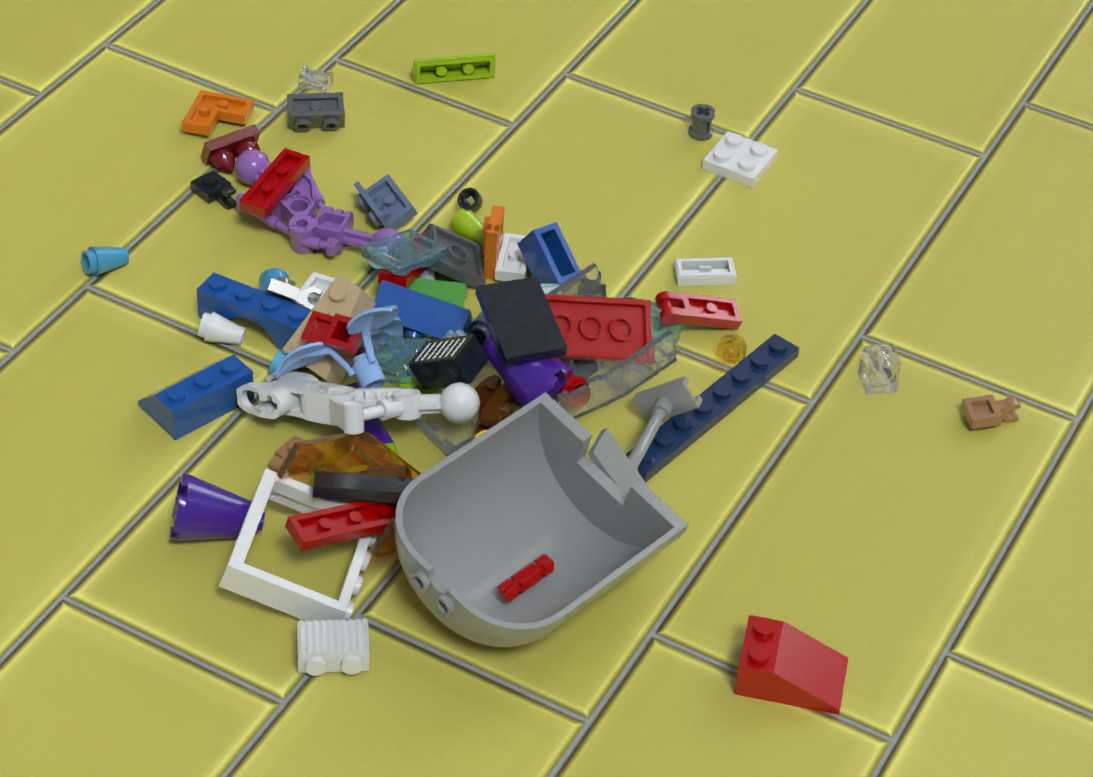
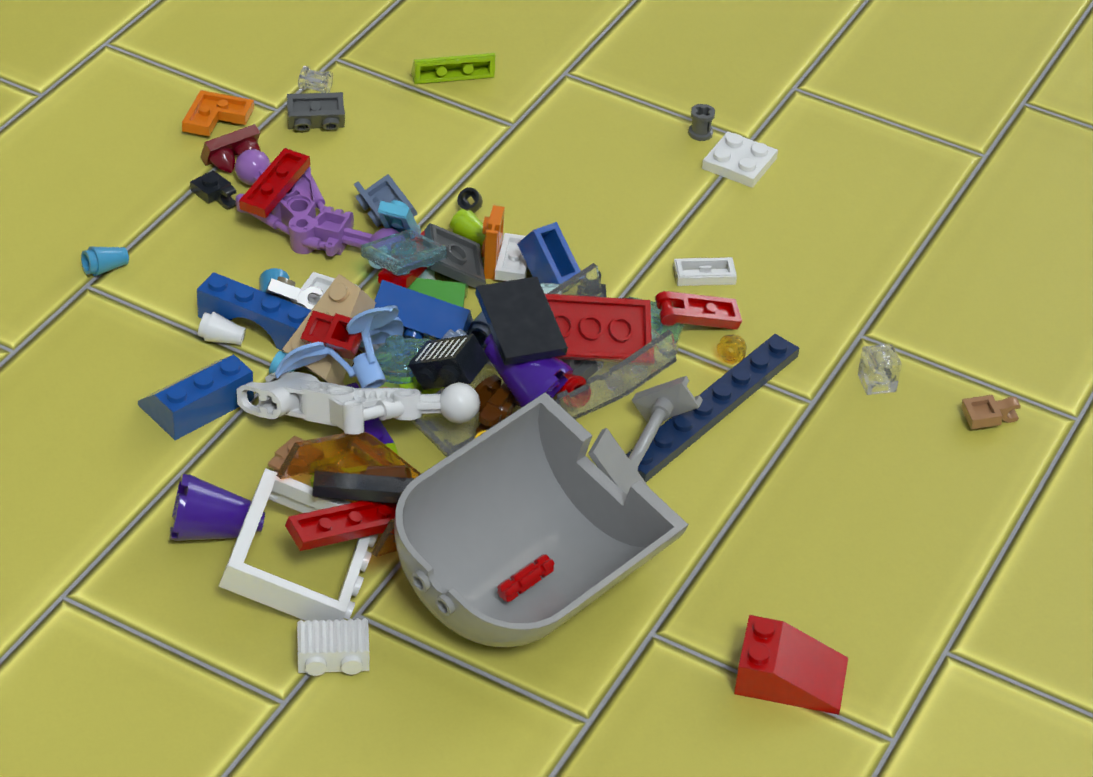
none -> medium azure hinge [378,200,421,243]

